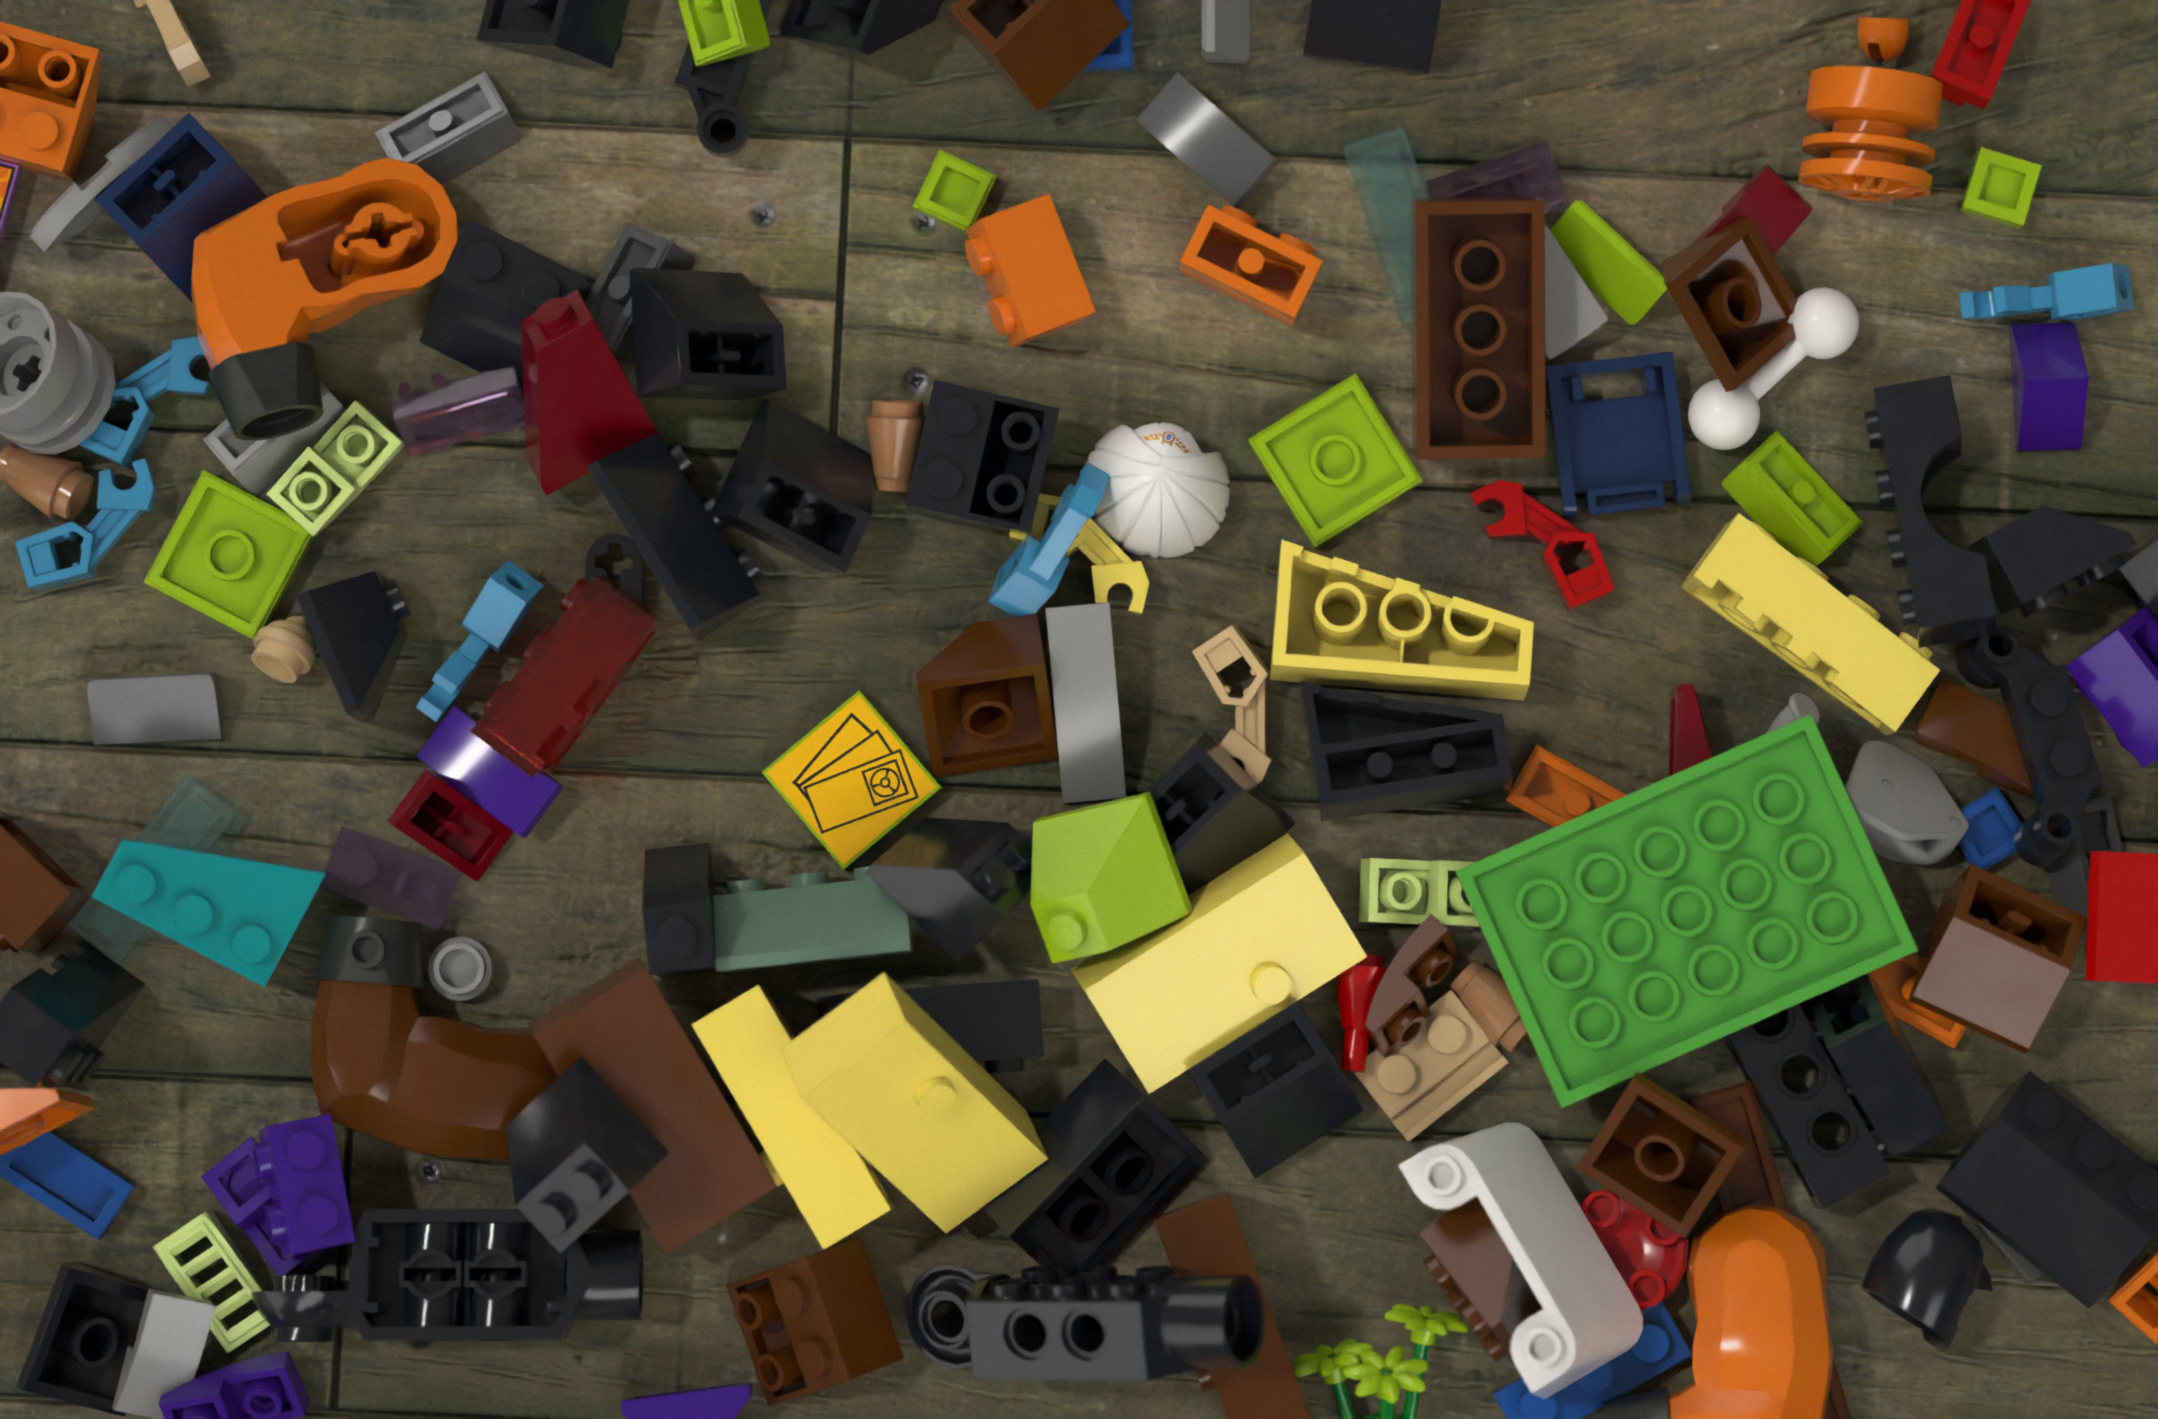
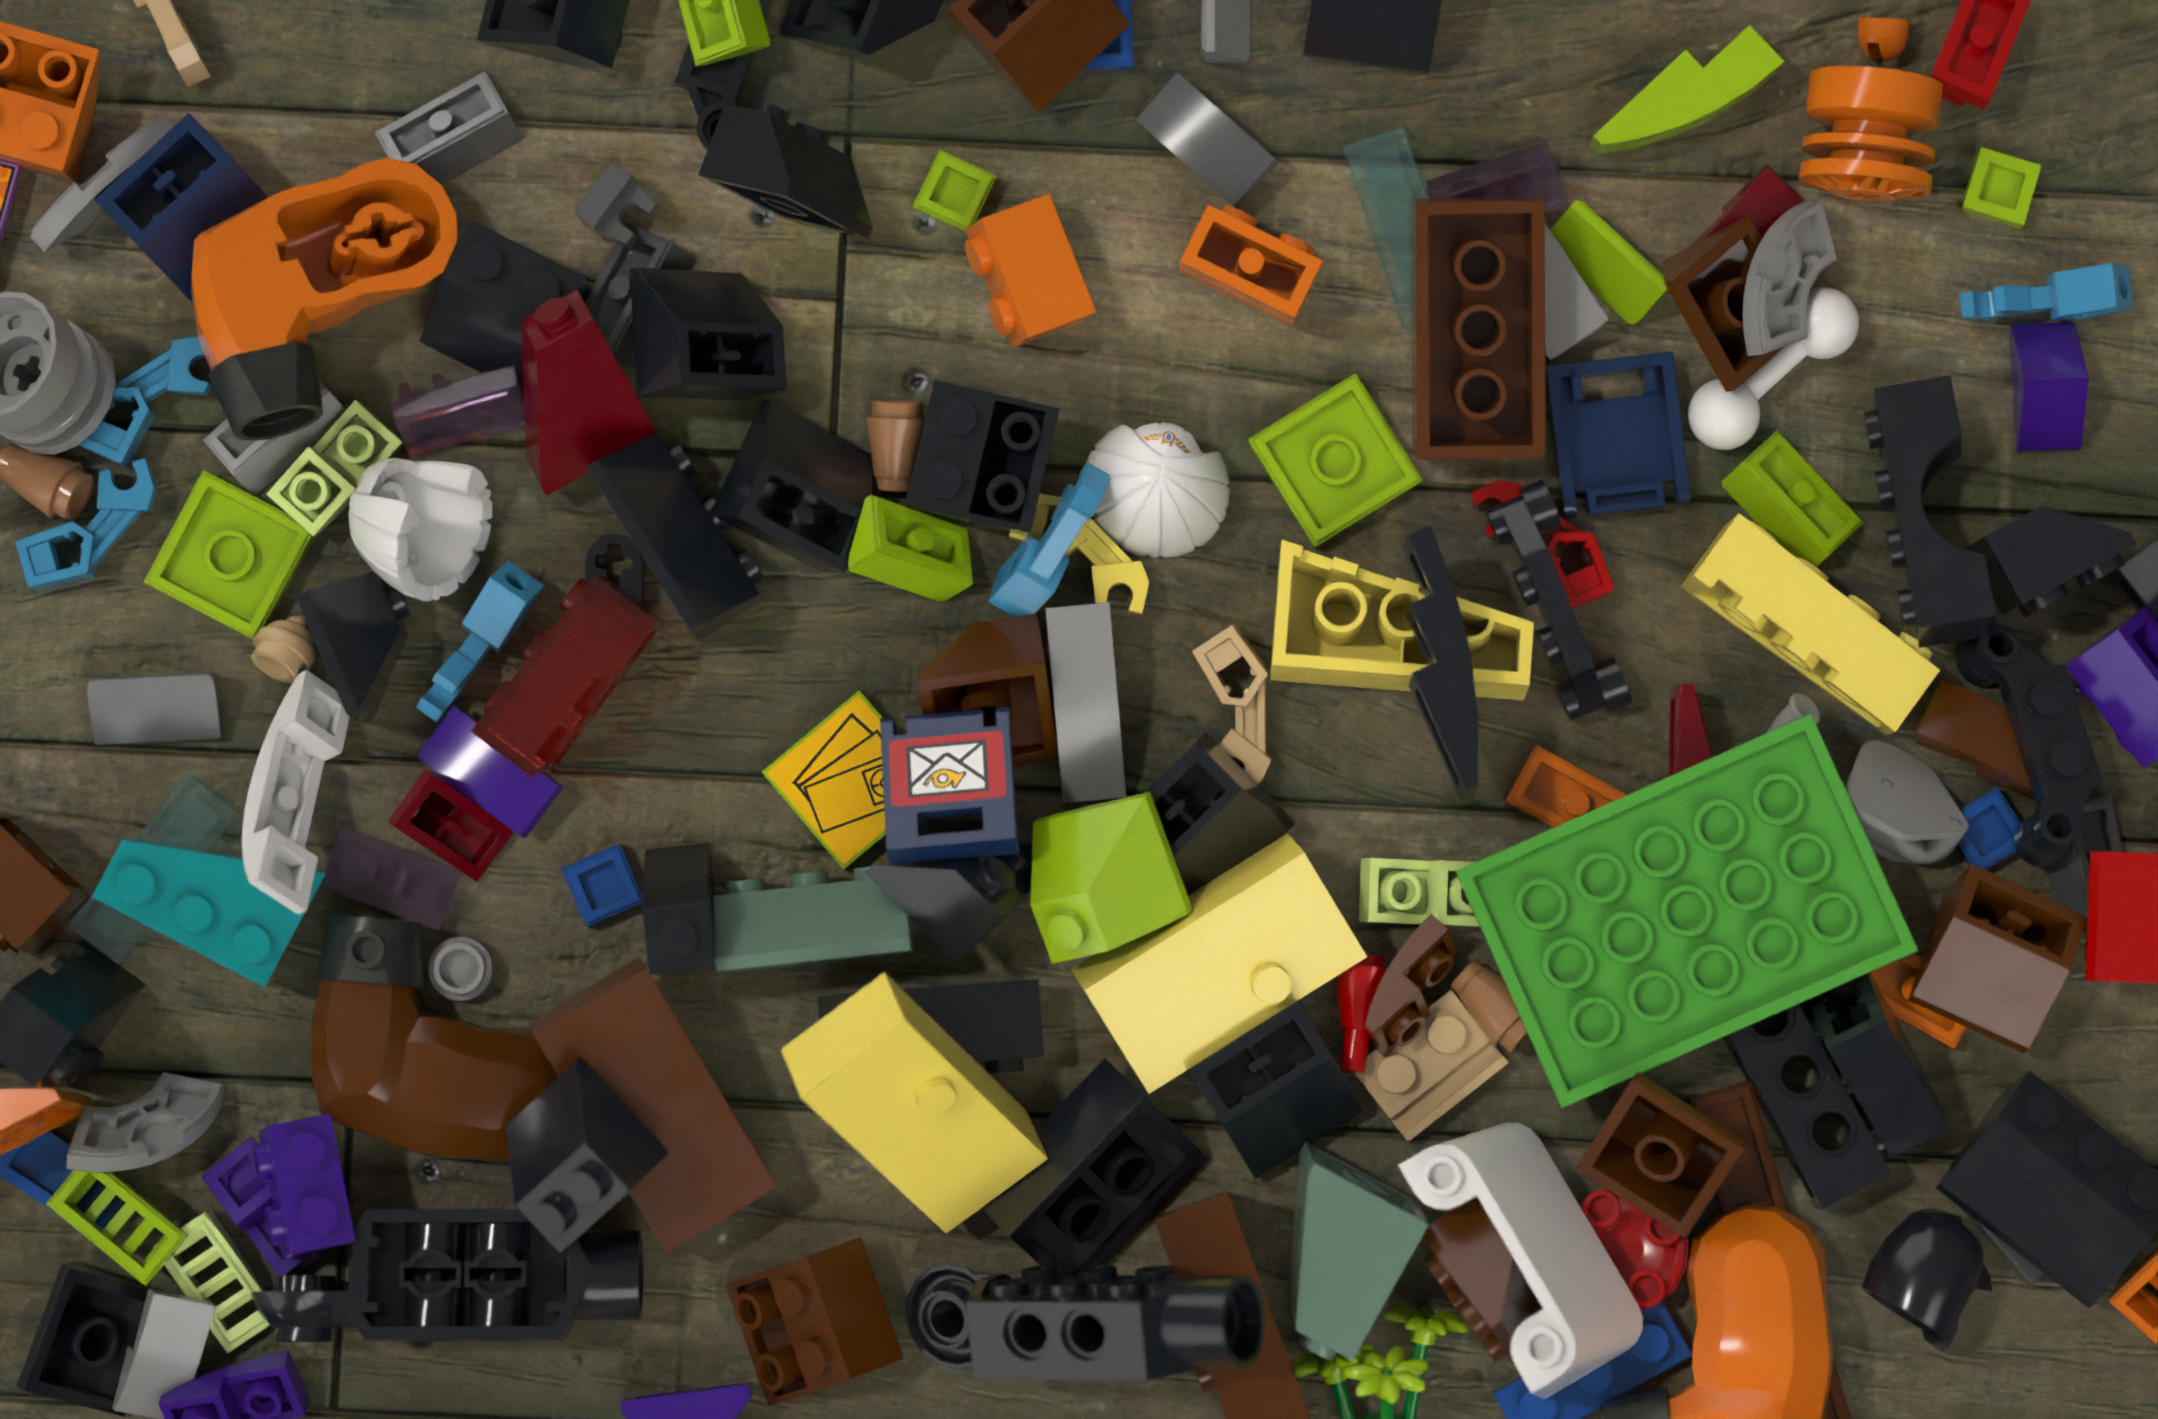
light yellow brick [691,985,895,1250] -> none
black wedge [1301,681,1513,821] -> none
none -> lime slope [46,1170,189,1286]
none -> light grey tile [66,1072,226,1172]
none -> white slope [242,670,350,915]
none -> white hair [348,458,492,601]
none -> blue tile [561,843,643,928]
none -> dark grey tile [574,161,660,249]
none -> black slope [698,100,873,239]
none -> lime slope [848,494,973,602]
none -> container [880,707,1019,865]
none -> sand green slope [1287,1141,1429,1361]
none -> black slope [1403,525,1478,802]
none -> black plate [1485,479,1632,721]
none -> lime slope [1588,25,1785,155]
none -> light grey tile [1743,198,1837,356]

